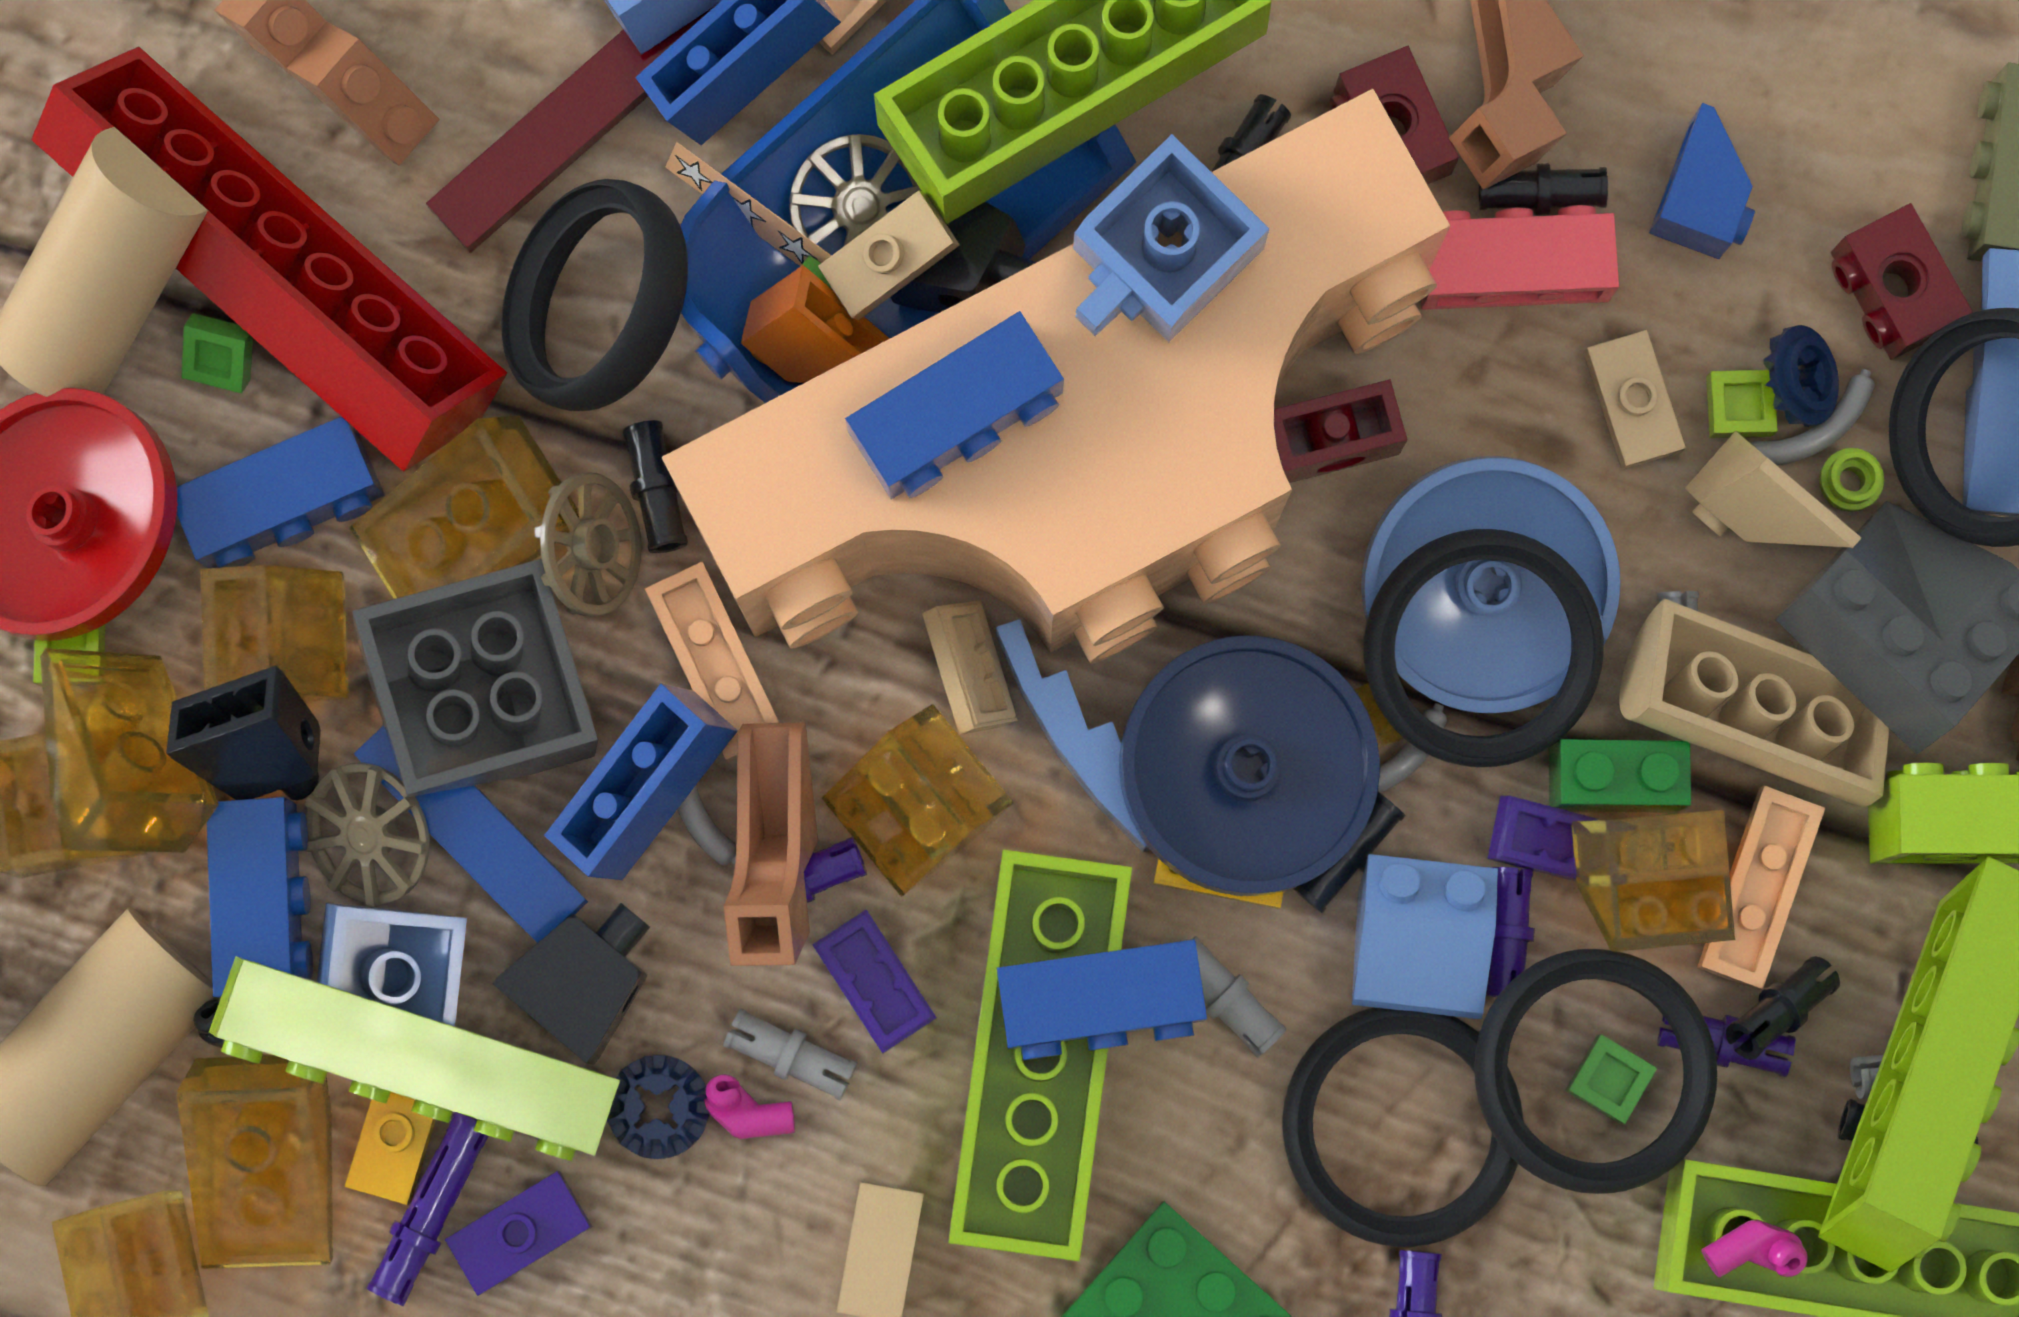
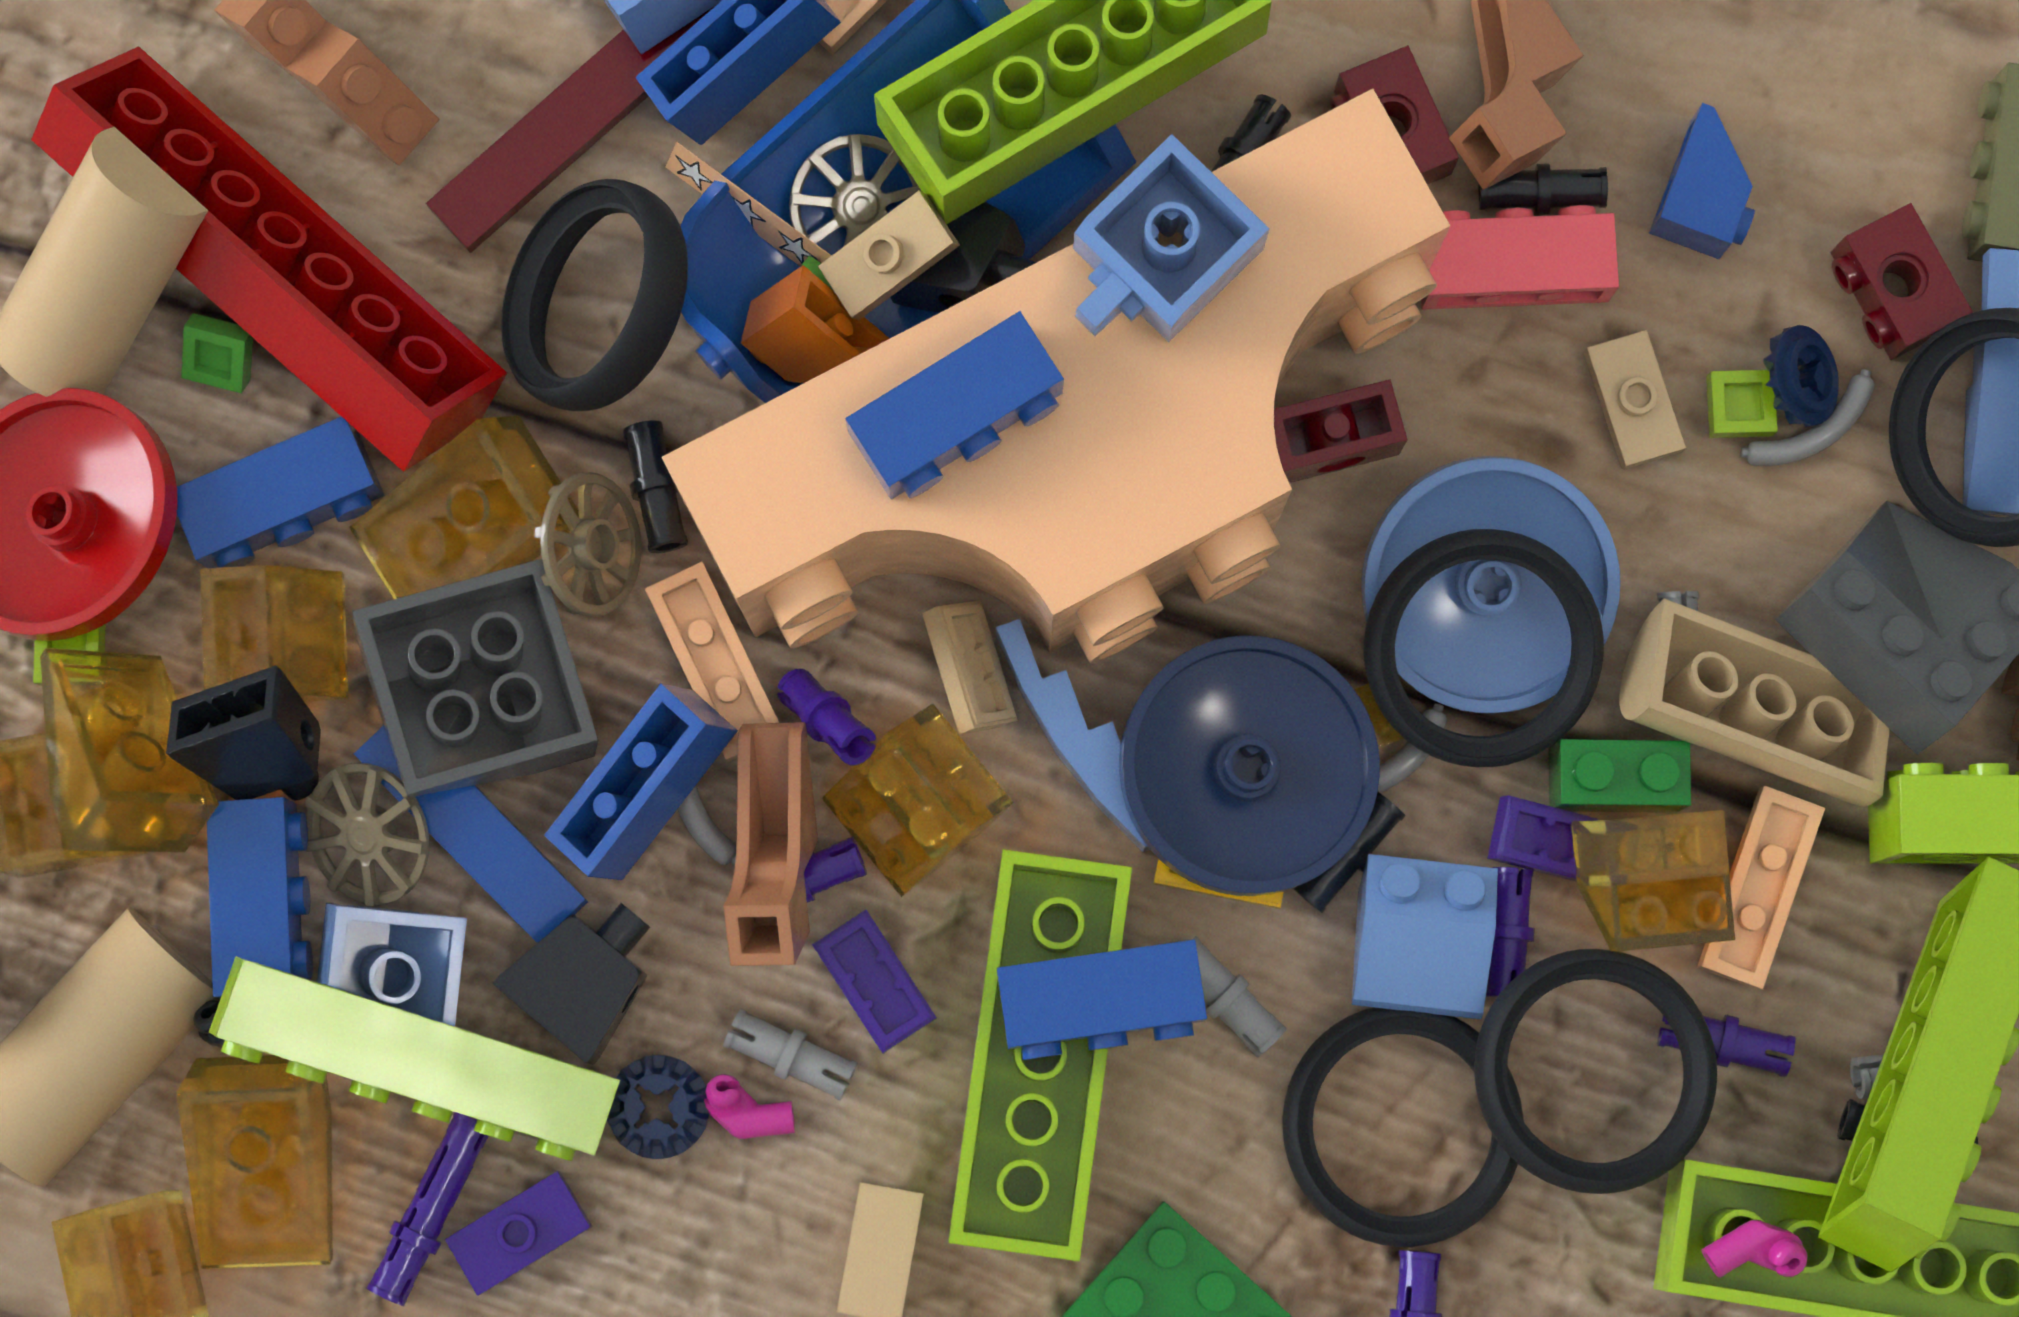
yellow plate [345,1092,436,1205] -> none
bright green plate [1565,1034,1657,1124] -> none
tan slope [1685,431,1861,548] -> none
black pin [1726,956,1840,1060] -> none
lime plate [1819,448,1884,512] -> none
none -> dark purple pin [777,669,876,765]

